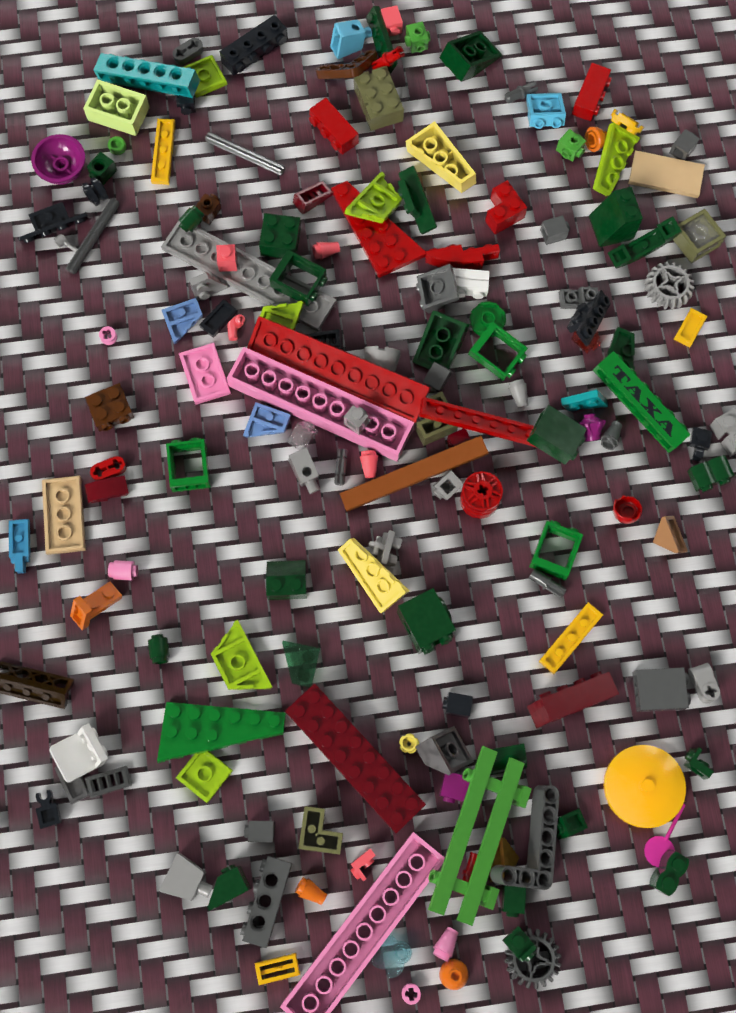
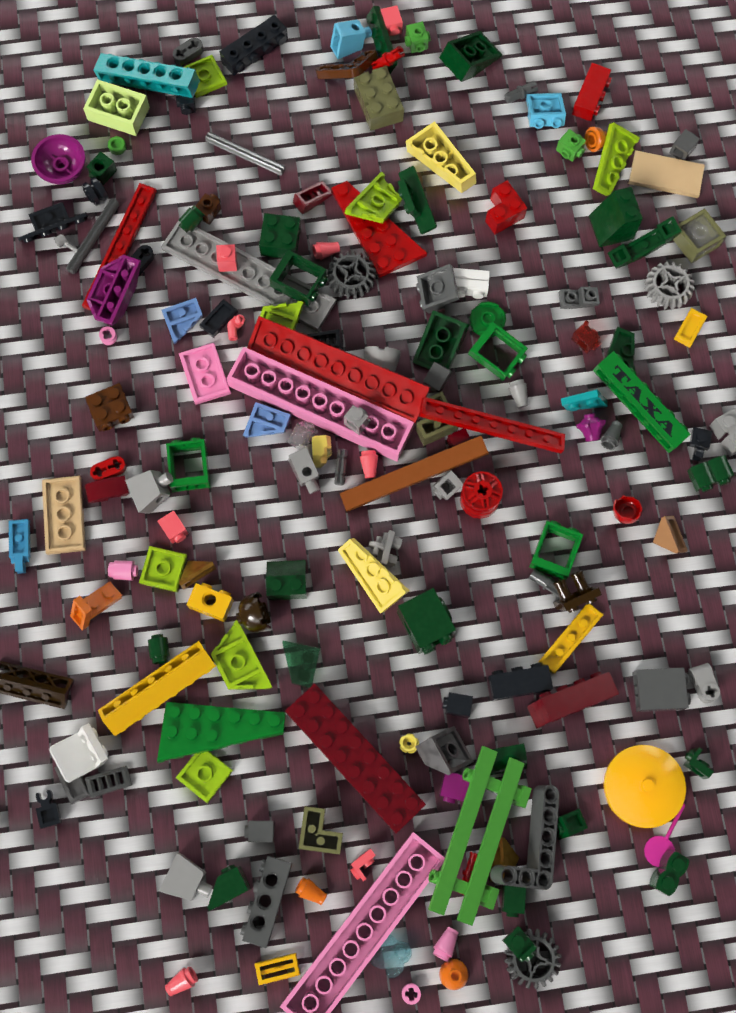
yellow tile [151,118,176,185] -> none
light grey wing [189,272,228,301] -> none
red brick [309,98,359,155] -> none
red slope [425,244,500,270] -> none
dark green brick [526,405,587,465] -> none
dark grey brick [540,215,570,245] -> none
black bracket [567,290,611,346] -> none
yellow plate [611,109,644,135] -> none
none -> red tile [82,183,157,310]
none -> magenta wedge [86,255,141,326]
none -> yellow brick [98,641,216,736]
none -> light grey torso [125,470,173,514]
none -> black beam [131,245,154,275]
none -> lime tile [139,546,187,592]
none -> coral brick [158,511,189,544]
none -> coral cone [165,966,198,996]
none -> pearl gold slope [179,561,216,590]
none -> yellow brick [186,583,234,622]
none -> dark brown cylinder [236,592,271,632]
none -> light yellow rock [312,435,332,468]
none -> dark grey gear [327,251,376,299]
none -> black brick [487,663,553,702]
none -> dark brown plate [553,570,602,613]

